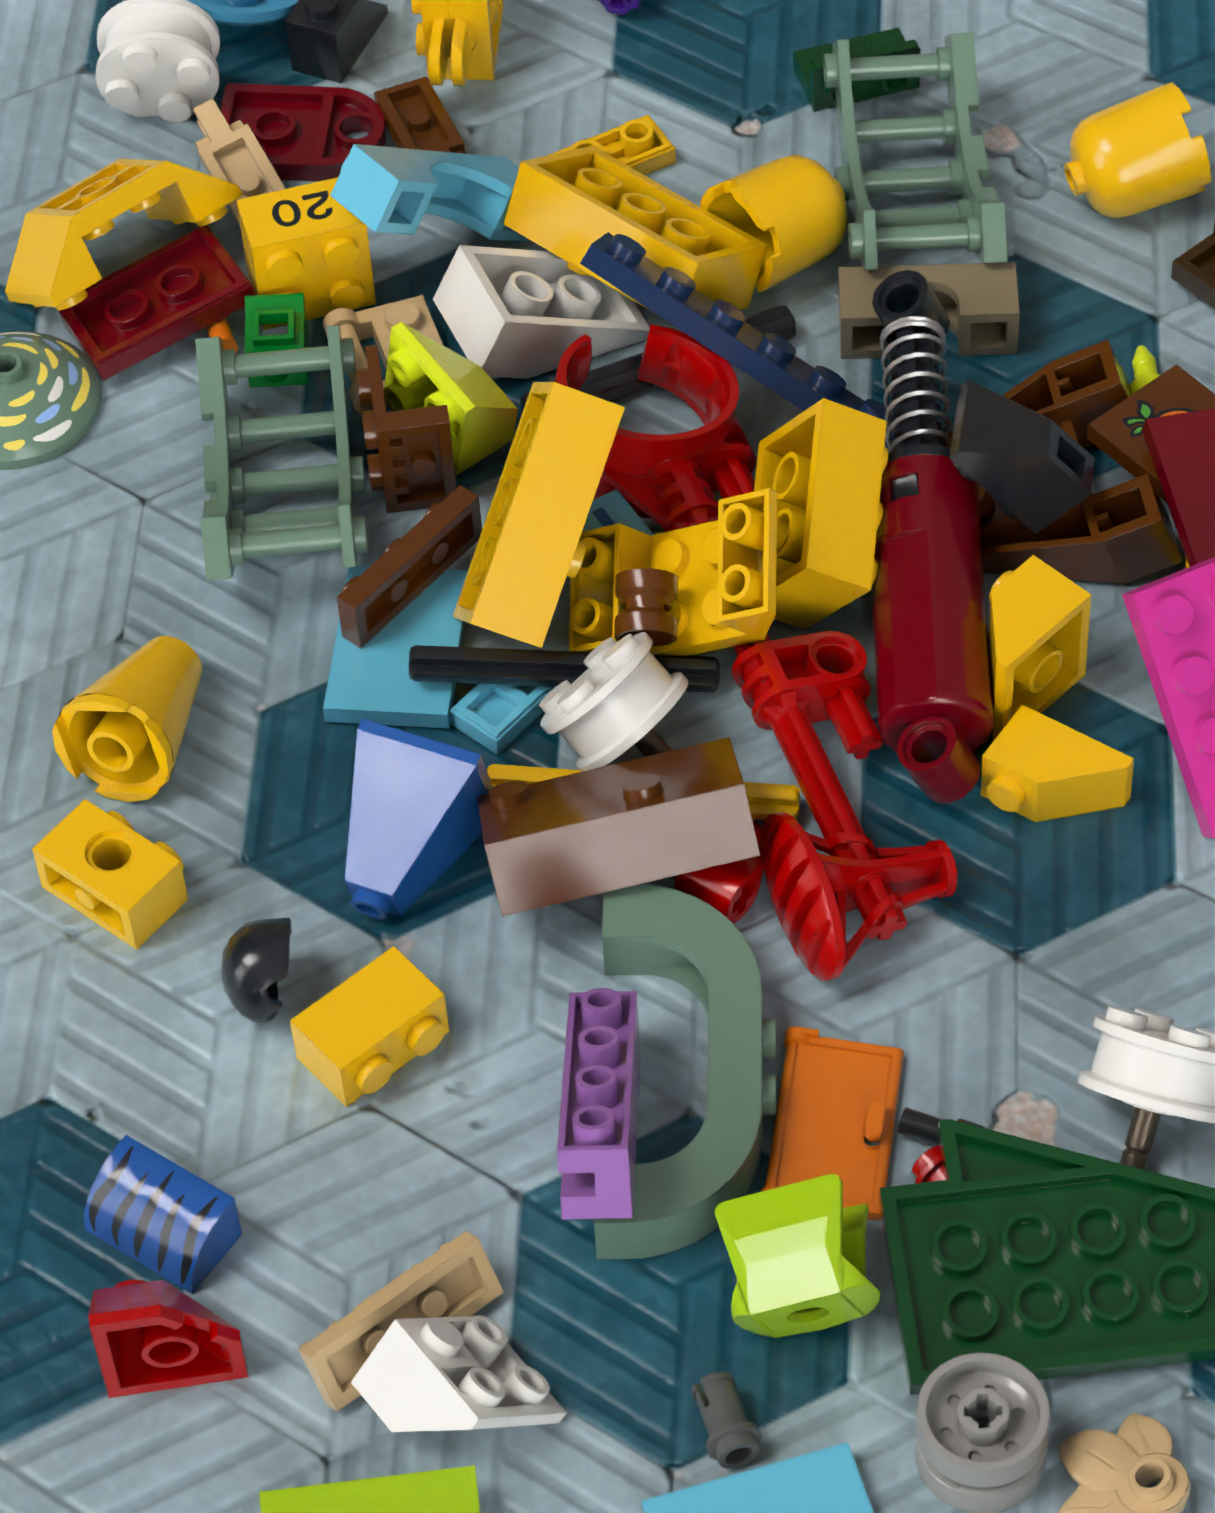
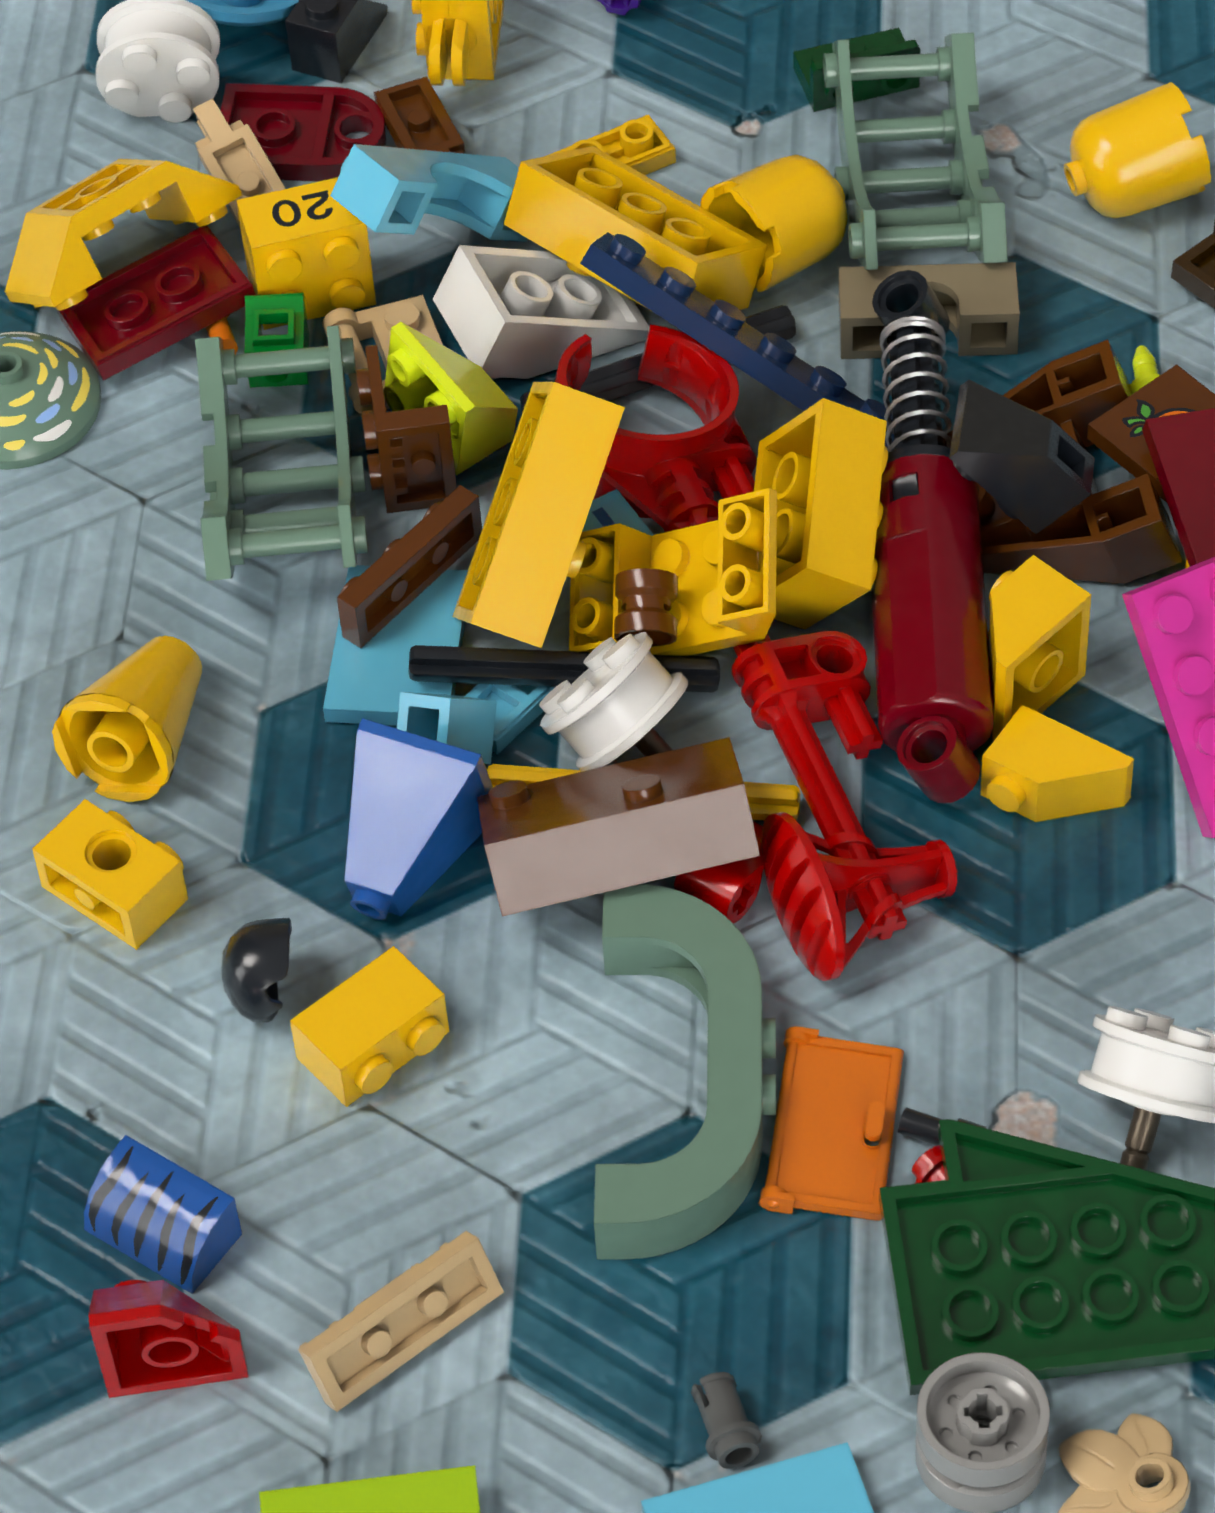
white slope [351,1316,567,1432] -> none
medium lavender brick [557,988,641,1220] -> none
lime piece [715,1174,880,1338] -> none
none -> medium azure brick [397,692,497,764]

